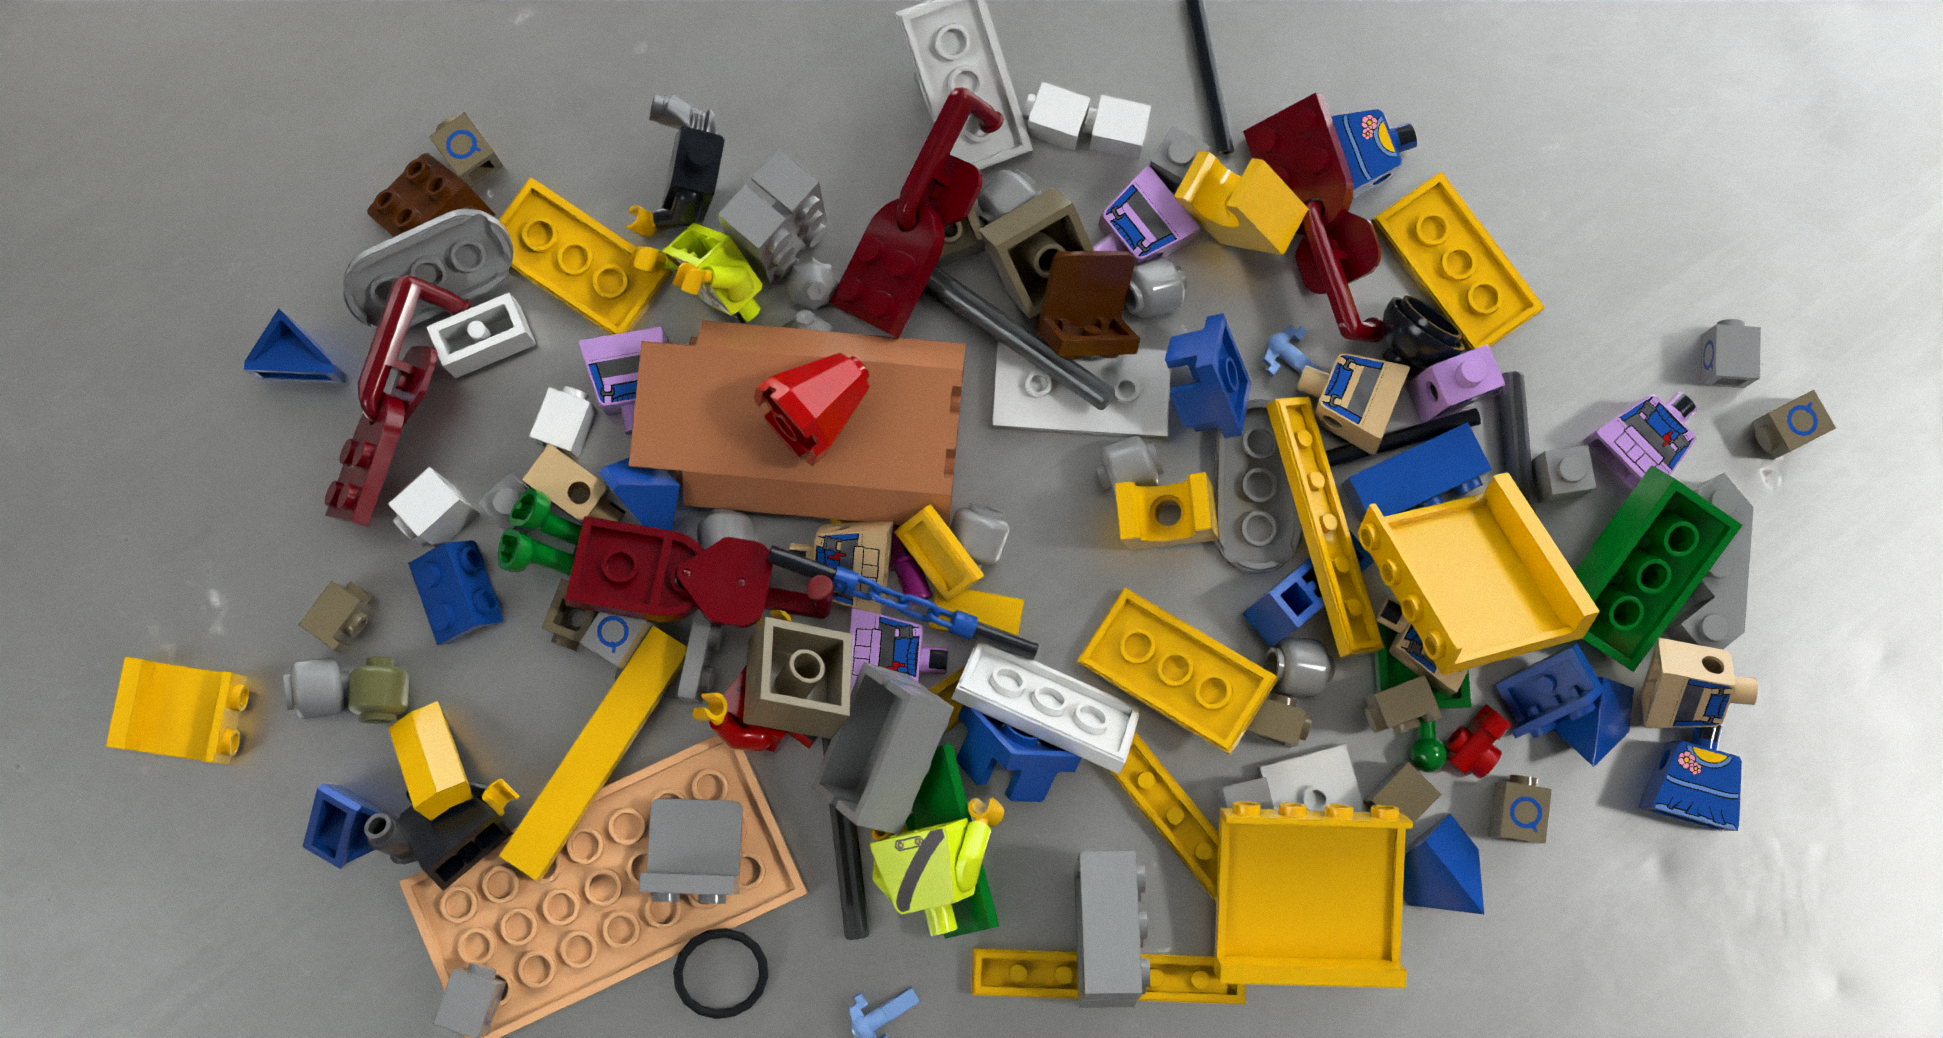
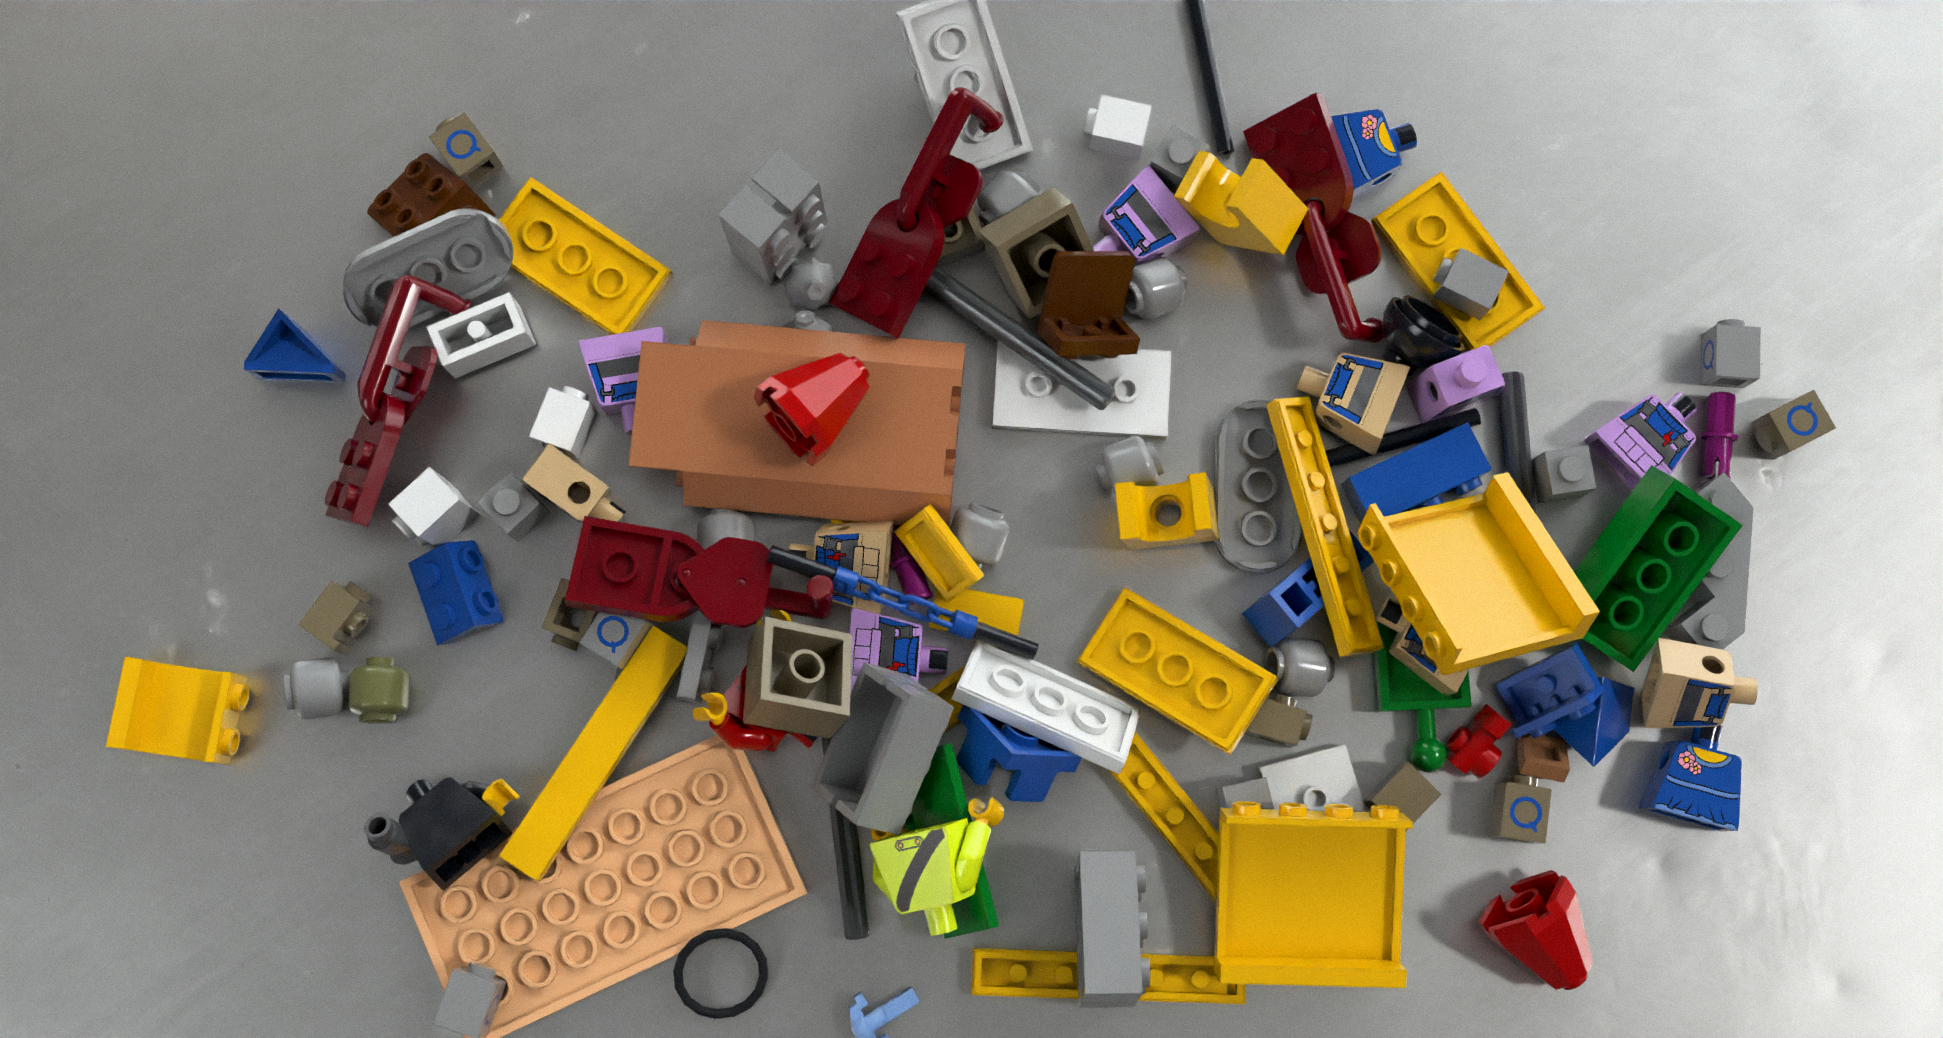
blue slope [302,783,399,869] -> none
yellow piece [388,701,473,821] -> none
green piece [497,488,582,577] -> none
blue slope [598,458,680,531] -> none
black torso [626,94,725,238] -> none
neon yellow torso [629,223,762,323] -> none
light grey bracket [639,799,743,904] -> none
white brick [1022,82,1091,151] -> none
blue panel [1165,313,1252,439] -> none
light blue piece [1262,325,1324,377] -> none
dark tan brick [1364,675,1443,735] -> none
blue slope [1403,813,1484,915] -> none
none -> light grey brick [1432,248,1509,320]
none -> red cone [1478,870,1593,990]
none -> medium nougat plate [1516,733,1570,783]
none -> magenta axle [1701,392,1738,479]

